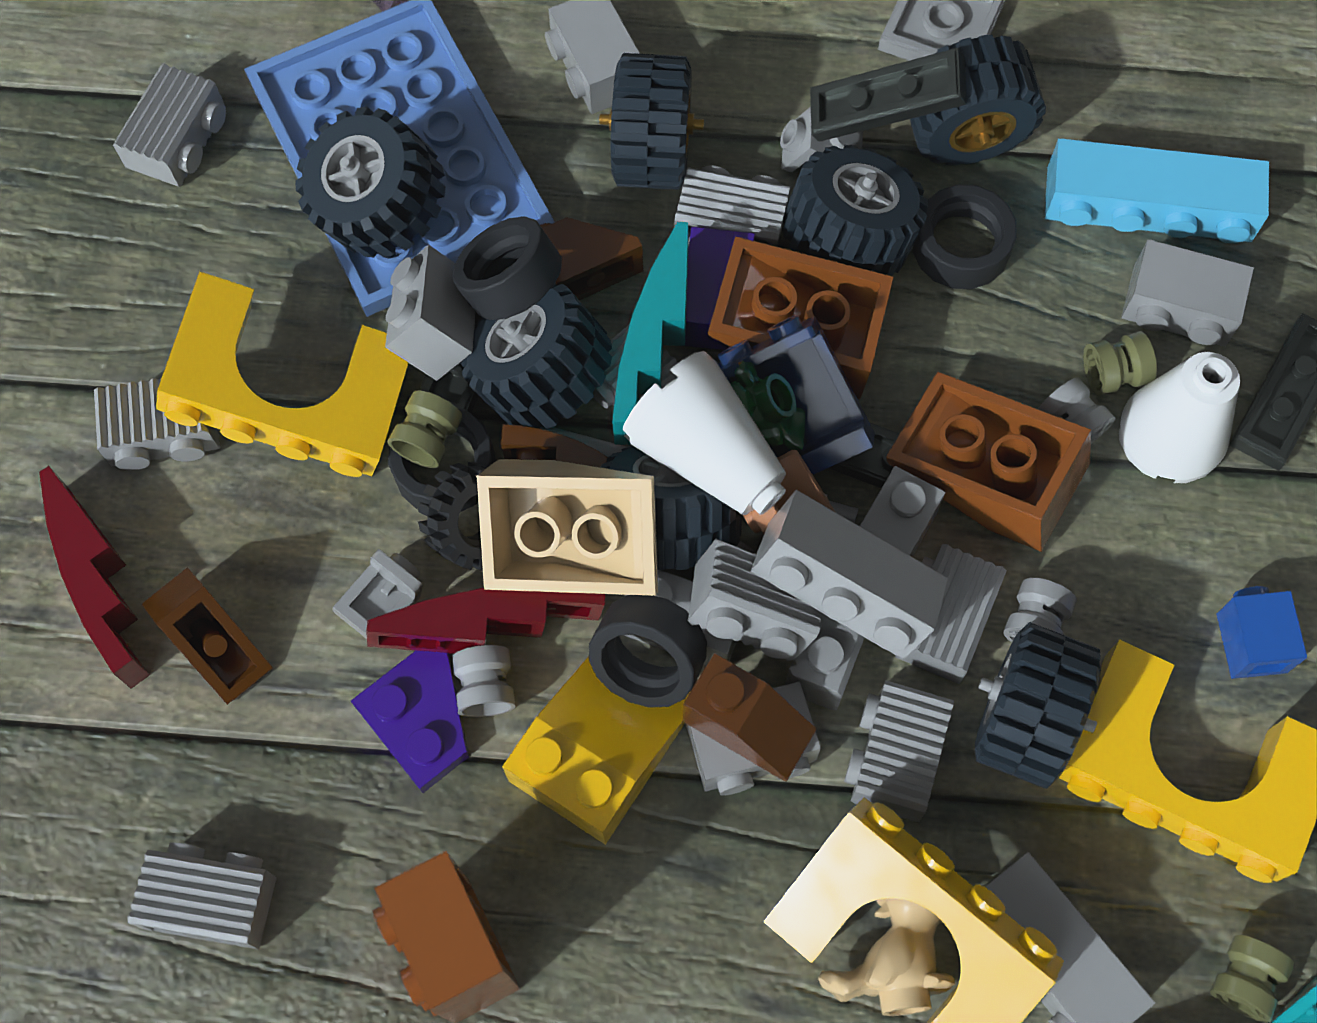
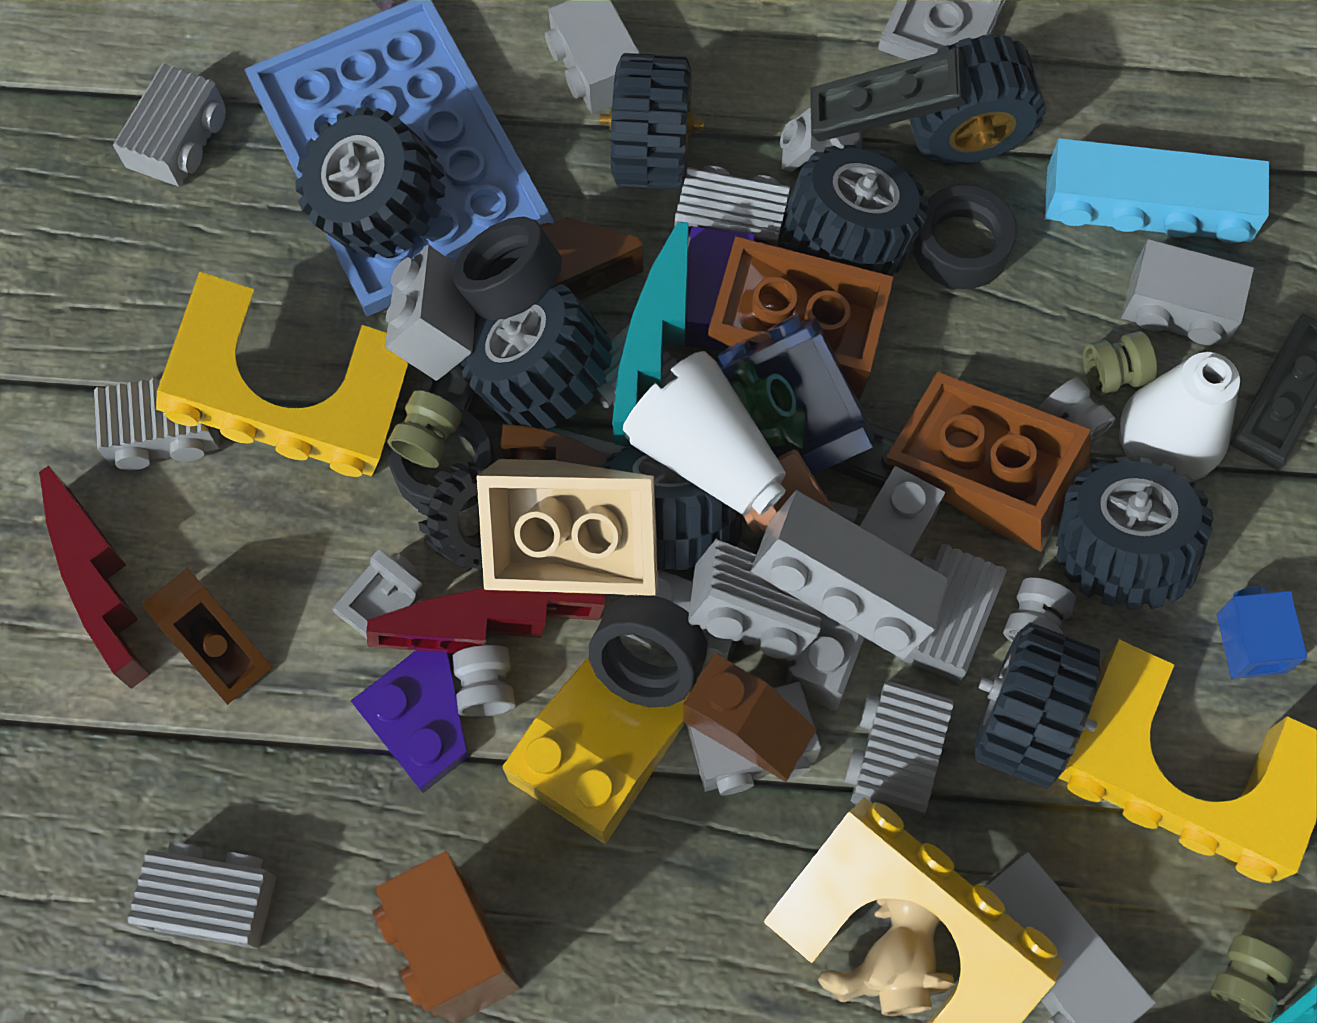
none -> black wheel [1056,457,1214,610]

